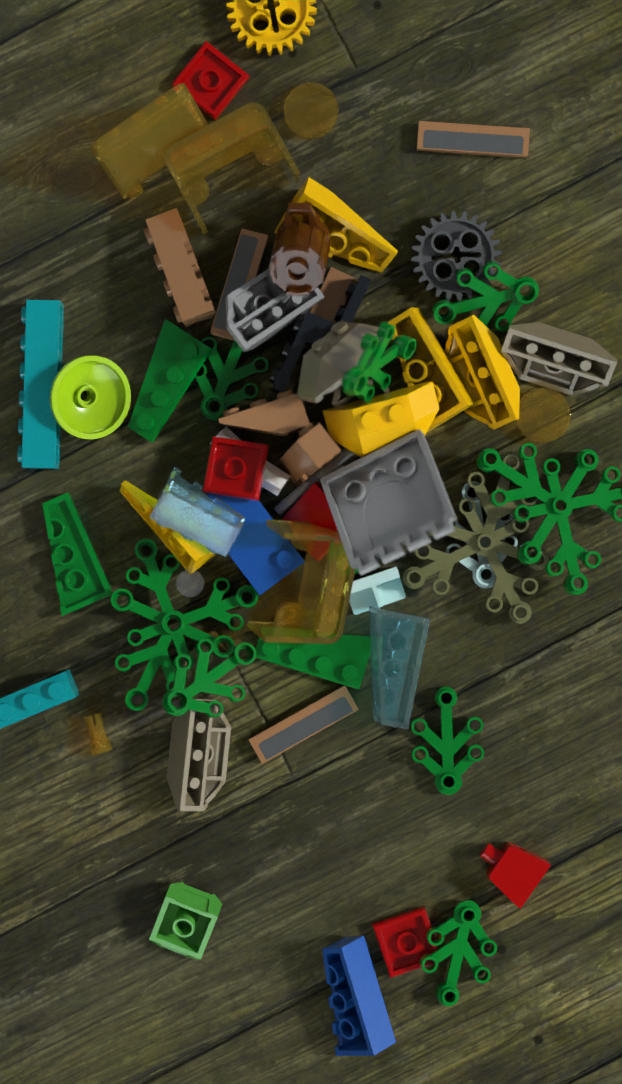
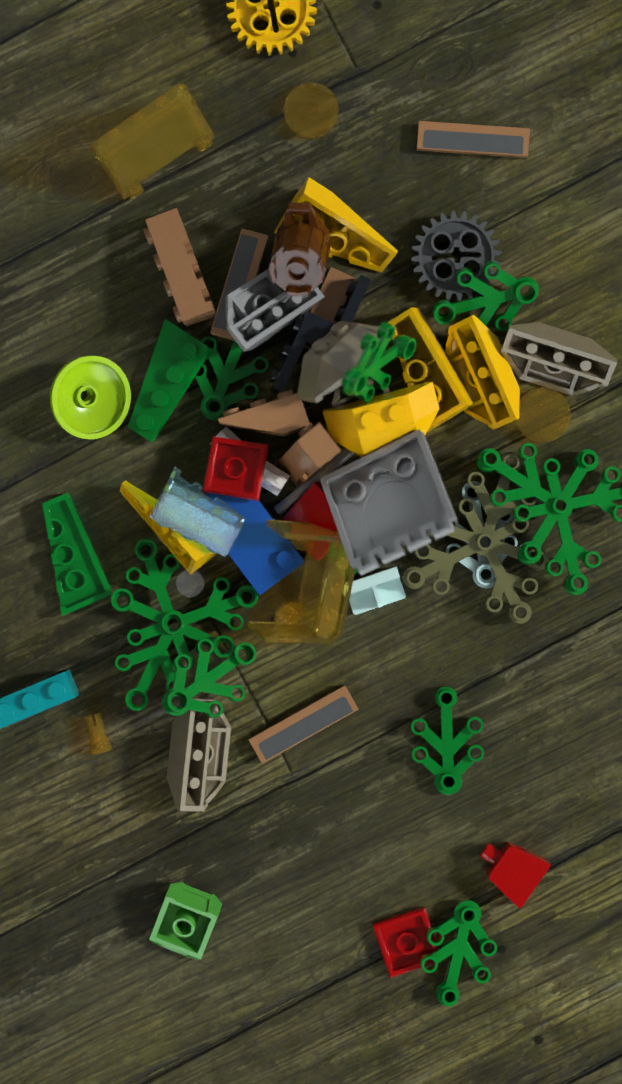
teal brick [17,300,64,469] -> none
clear yellow windscreen [164,102,301,234] -> none
red tile [172,41,250,121] -> none
green wing [255,630,375,690] -> none
blue wedge [322,936,396,1056] -> none
clear light blue wedge [369,606,430,729] -> none

